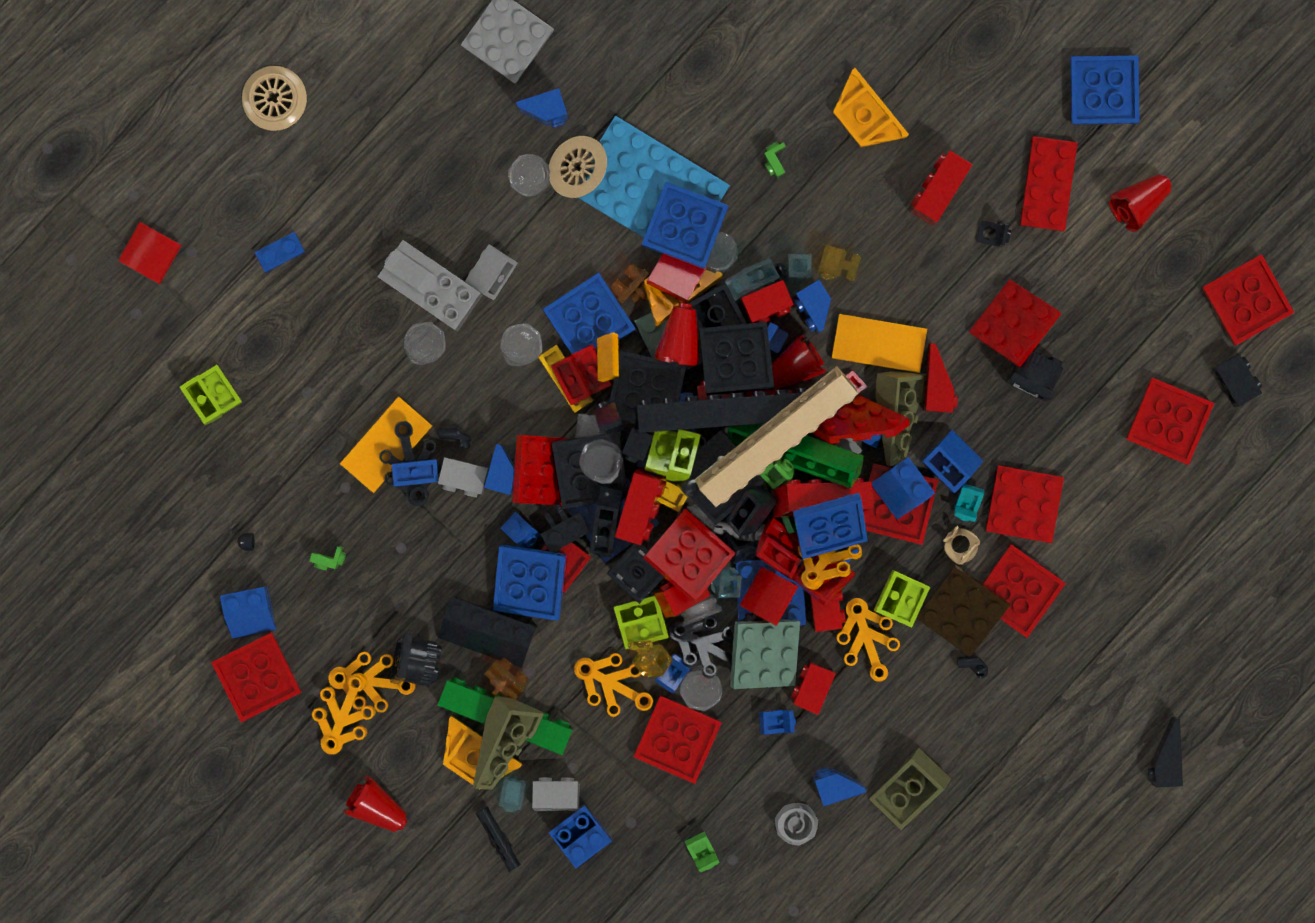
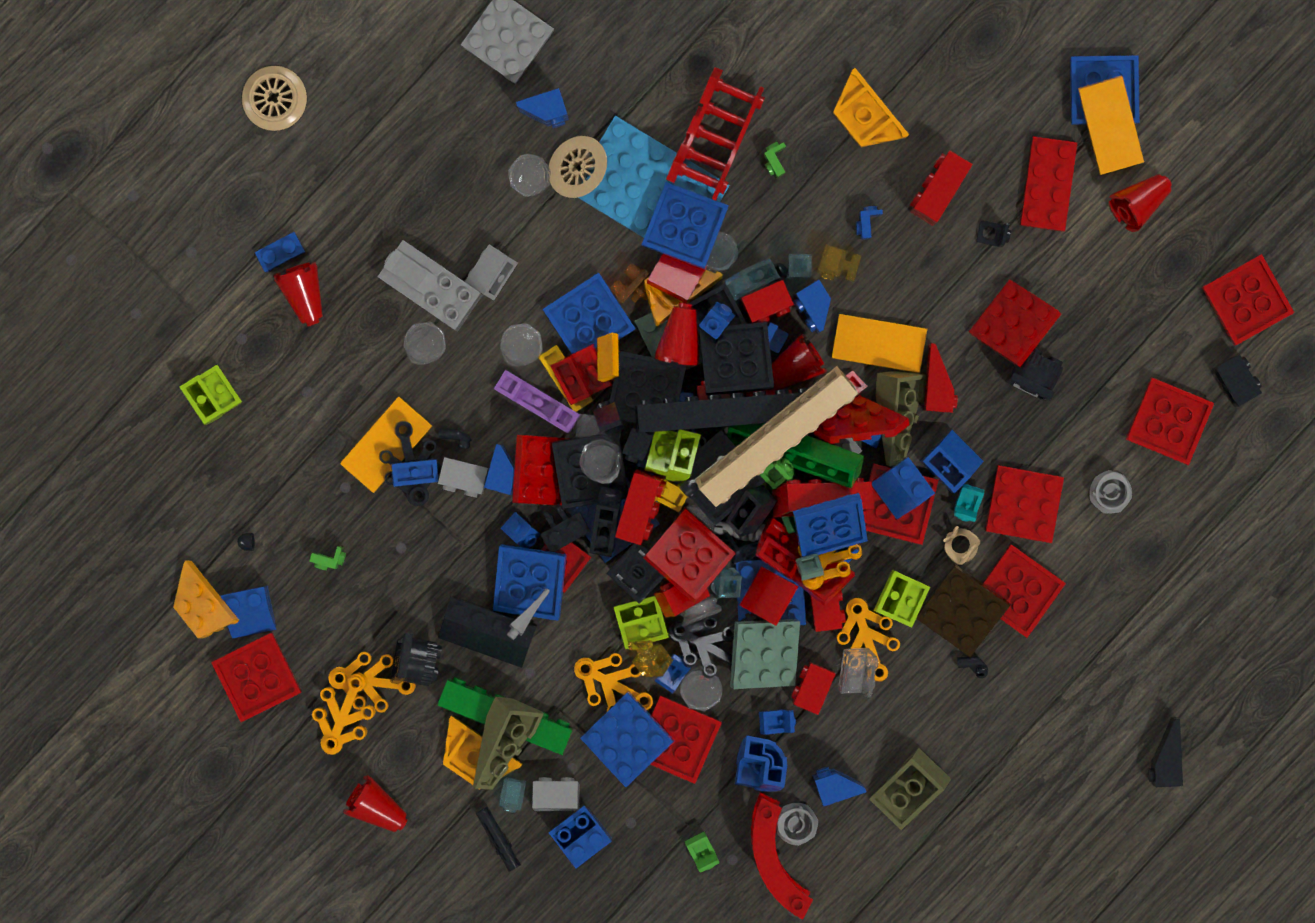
red slope [118,222,182,284] -> none
clear orange hips [484,658,528,700] -> none
none -> light orange wing [173,561,239,638]
none -> red cone [273,262,323,326]
none -> medium lavender slope [494,370,580,434]
none -> light grey piece [507,588,550,640]
none -> blue plate [580,692,675,787]
none -> red fence [666,67,765,201]
none -> blue bracket [699,302,735,339]
none -> blue brick [735,736,787,792]
none -> red fence [751,792,813,920]
none -> sand green tile [796,554,824,581]
none -> clear bracket [838,648,878,698]
none -> blue bracket [856,206,883,240]
none -> light orange tile [1078,76,1144,175]
none -> light grey hat [1089,470,1132,513]

